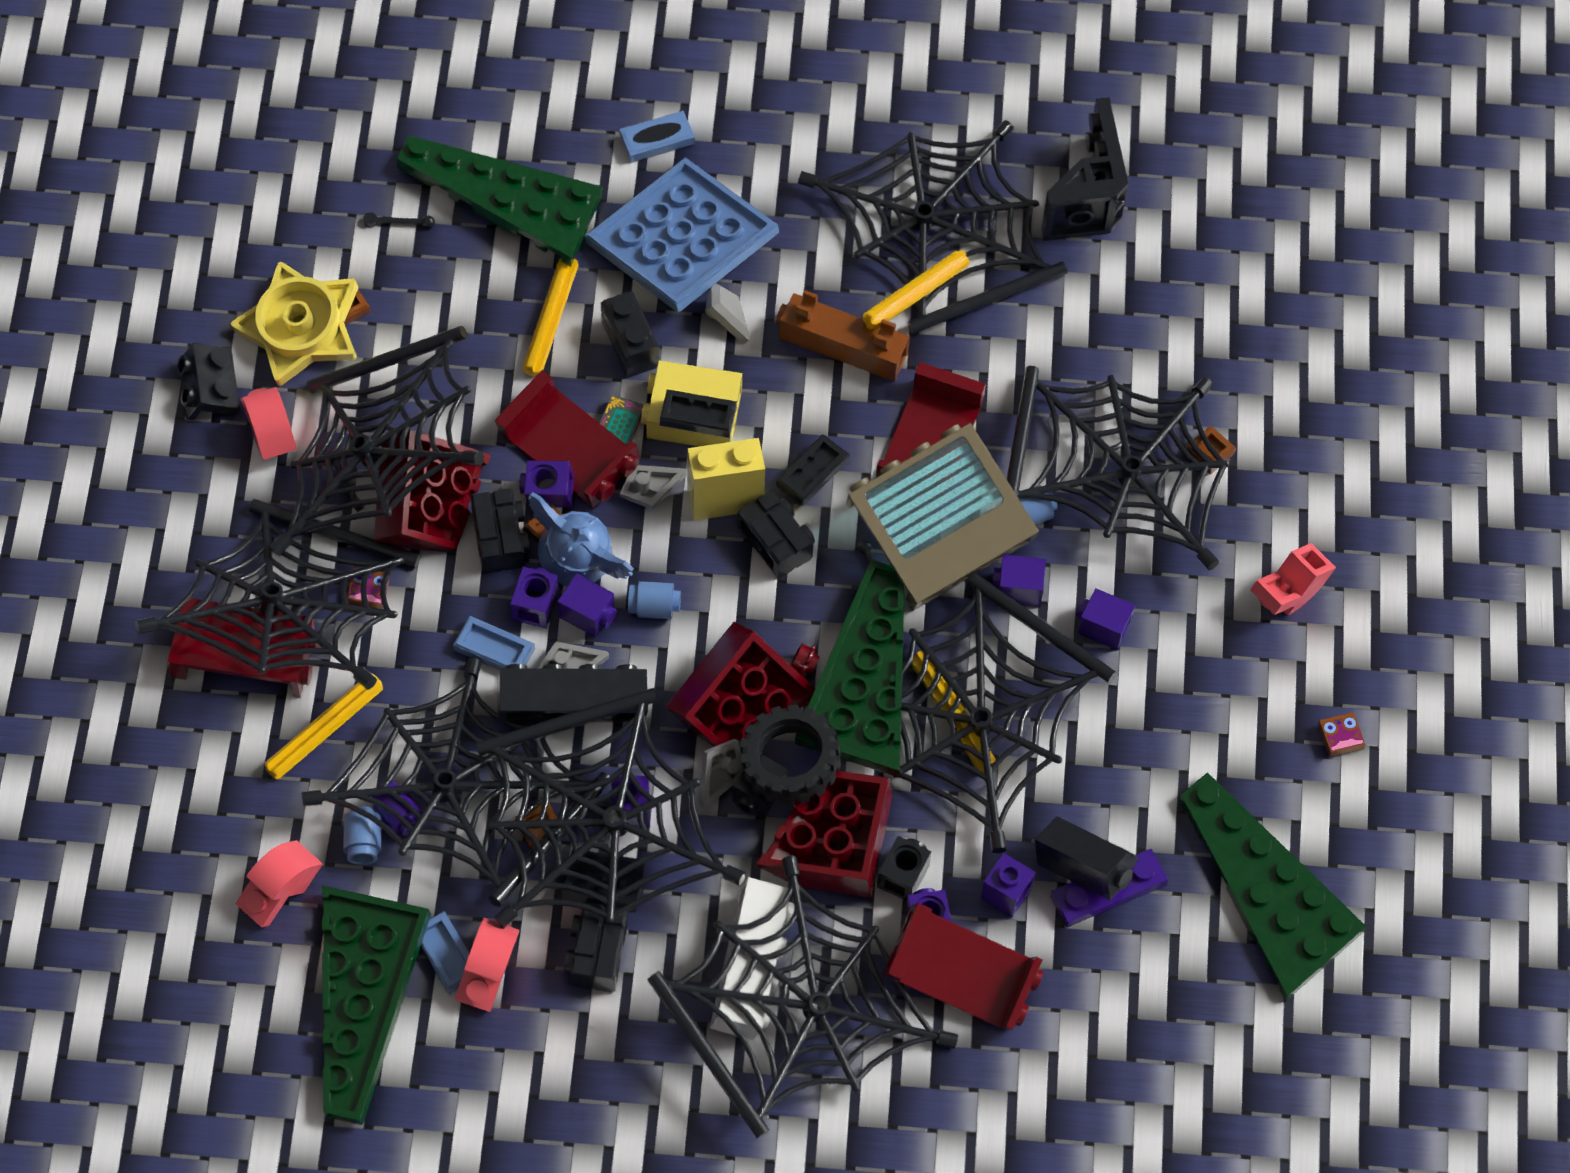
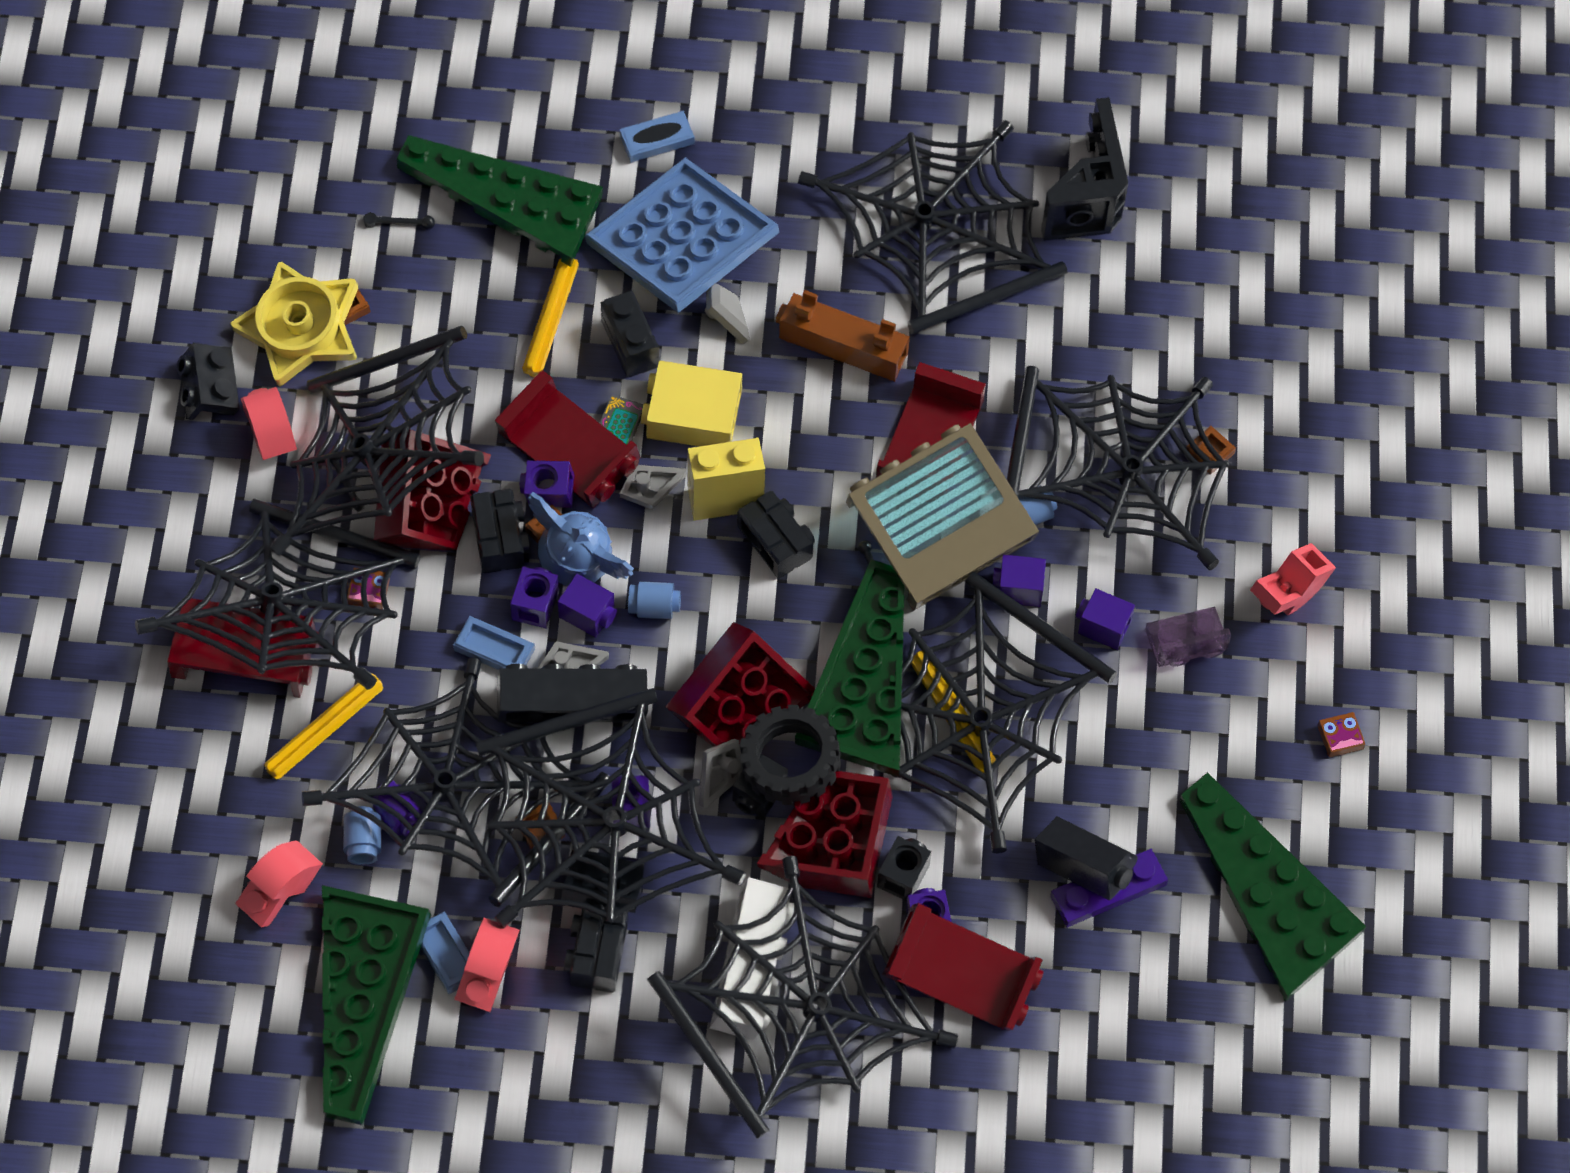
black plate [660,389,737,438] -> none
black plate [776,434,850,507] -> none
dark red plate [790,643,820,676] -> none
yellow axle [862,250,970,330] -> none
dark purple brick [981,853,1036,918] -> none
none -> clear purple bracket [1145,606,1231,667]

